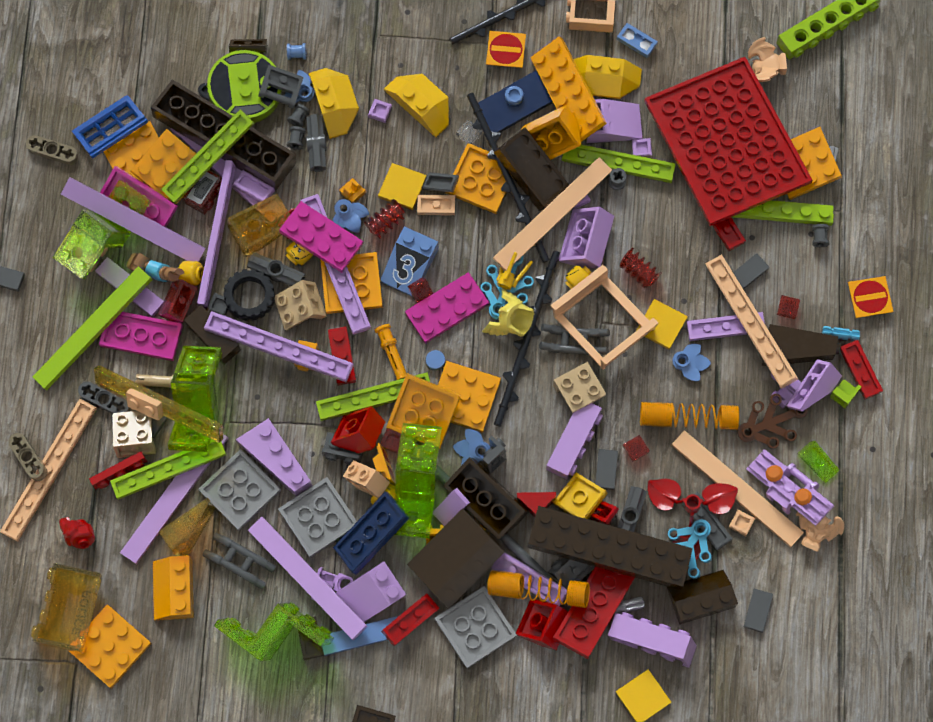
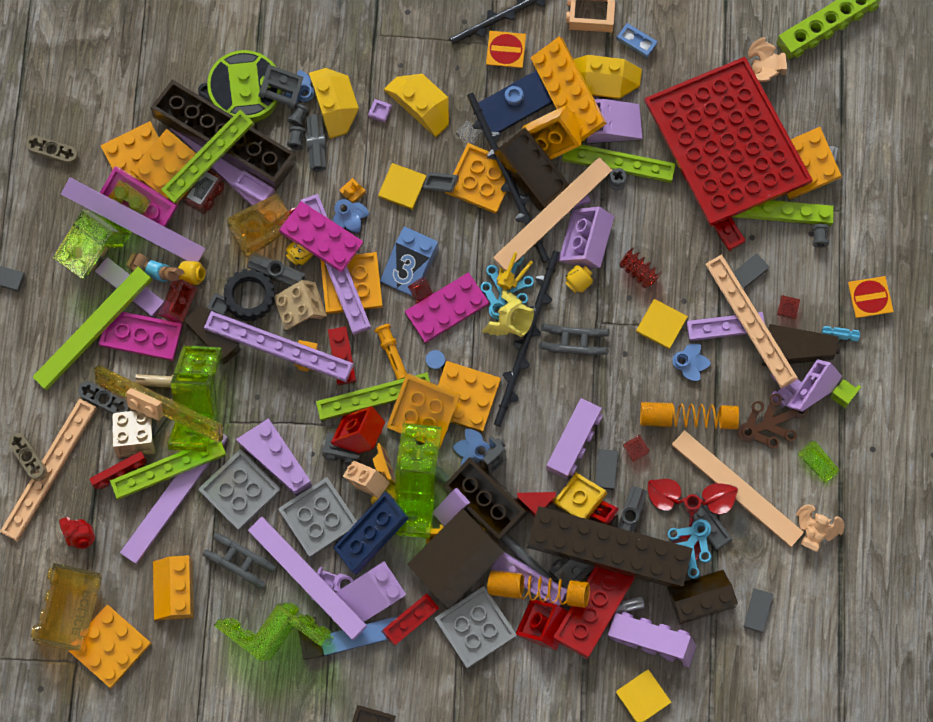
blue piece [72,95,148,159] -> none
clear yellow slope [159,498,215,556] -> none
lavender tile [197,160,236,309] -> none
dark brown plate [229,39,268,54] -> none
medium blue bush [287,43,307,60] -> none
clear red piece [364,199,405,239] -> none
clear red plate [380,428,405,454] -> none
light nougat plate [417,195,455,215] -> none
light nougat piece [550,265,659,370] -> none
tan bracket [553,362,606,413] -> none
lavender tile [632,138,652,158] -> none
light nougat tile [728,510,755,537] -> none
lavender piece [746,449,834,526] -> none
red plate [840,340,883,400] -> none

